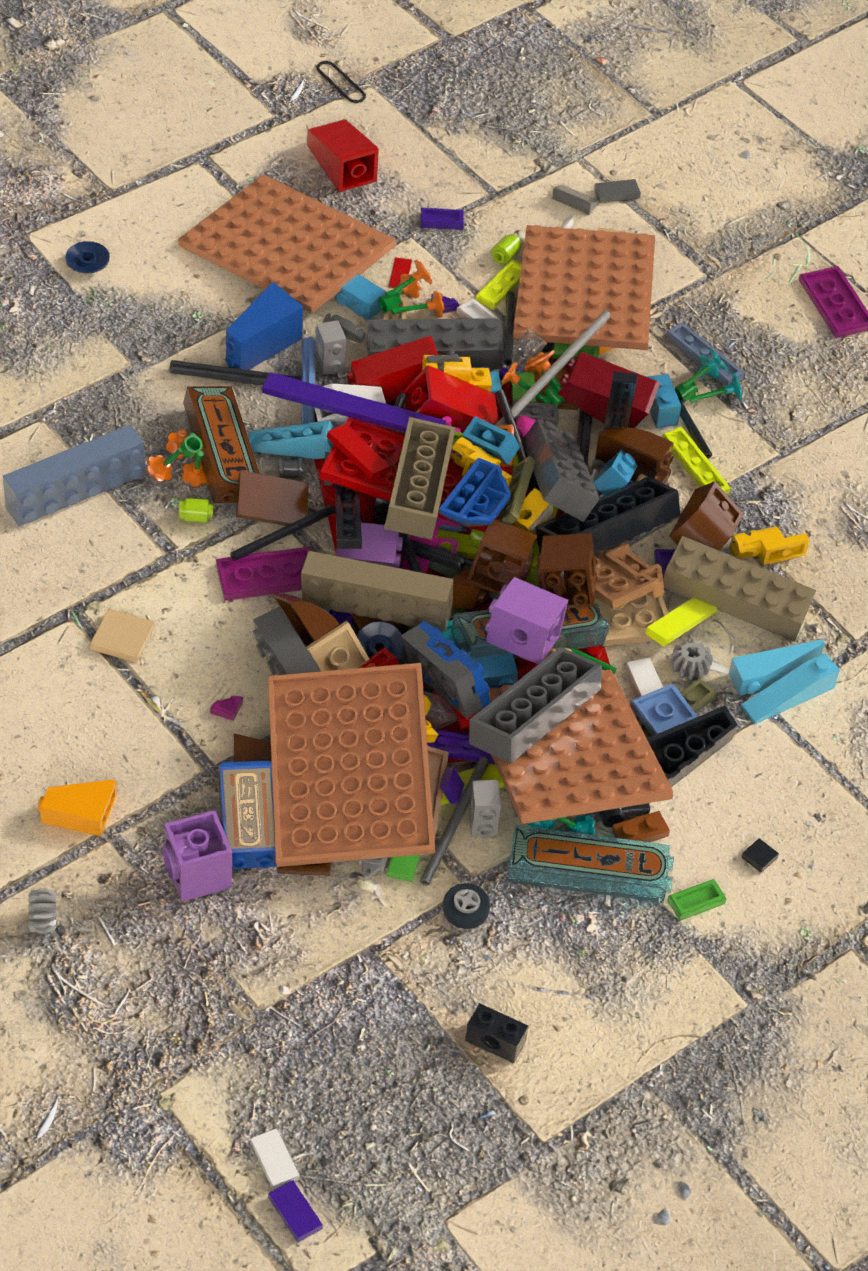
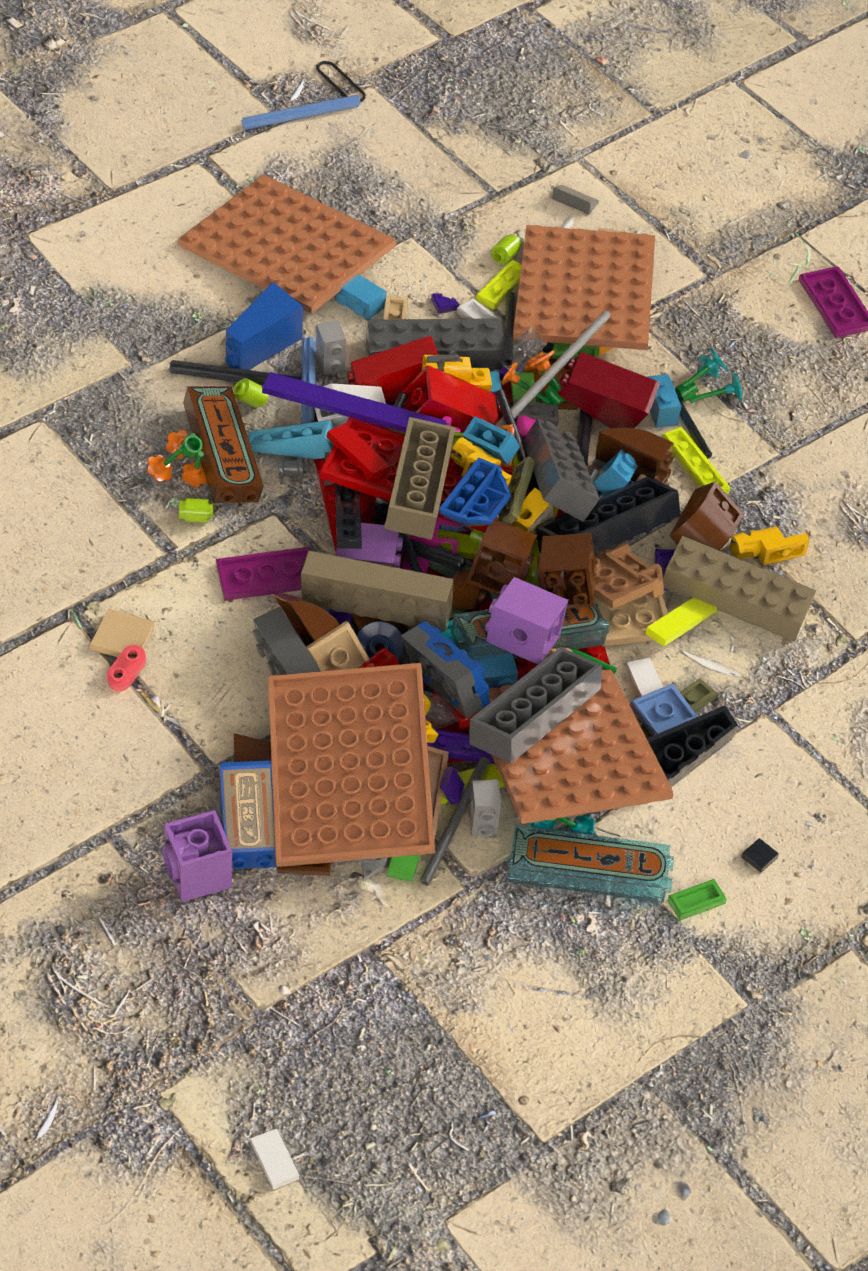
sand blue brick [3,425,145,526] -> none
light grey gear [28,888,56,934] -> none
light orange slope [37,780,117,837] -> none
dark blue dish [65,241,110,273] -> none
magenta tile [210,696,243,721] -> none
black piece [230,505,335,561] -> none
reddish brown tile [236,471,309,529] -> none
dark purple tile [268,1180,323,1242] -> none
red slope [307,119,379,192] -> none
dark grey tile [323,313,366,343] -> none
plant [378,260,444,318] -> none
red sticker [389,257,412,288] -> none
dark purple tile [420,208,464,230] -> none
black wheel [442,883,490,929] -> none
black brick [465,1003,529,1063] -> none
dark grey tile [594,179,641,203] -> none
black pin [599,803,650,828] -> none
black tile [603,371,638,431] -> none
dark orange plate [612,811,670,845] -> none
sand blue tile [665,323,744,385] -> none
light grey gear [670,639,713,680] -> none
medium azure slope [729,639,825,696] -> none
medium azure slope [741,653,840,725] -> none
none -> coral plate [106,645,147,691]
none -> lime brick [234,378,269,408]
none -> medium blue axle [241,95,360,130]

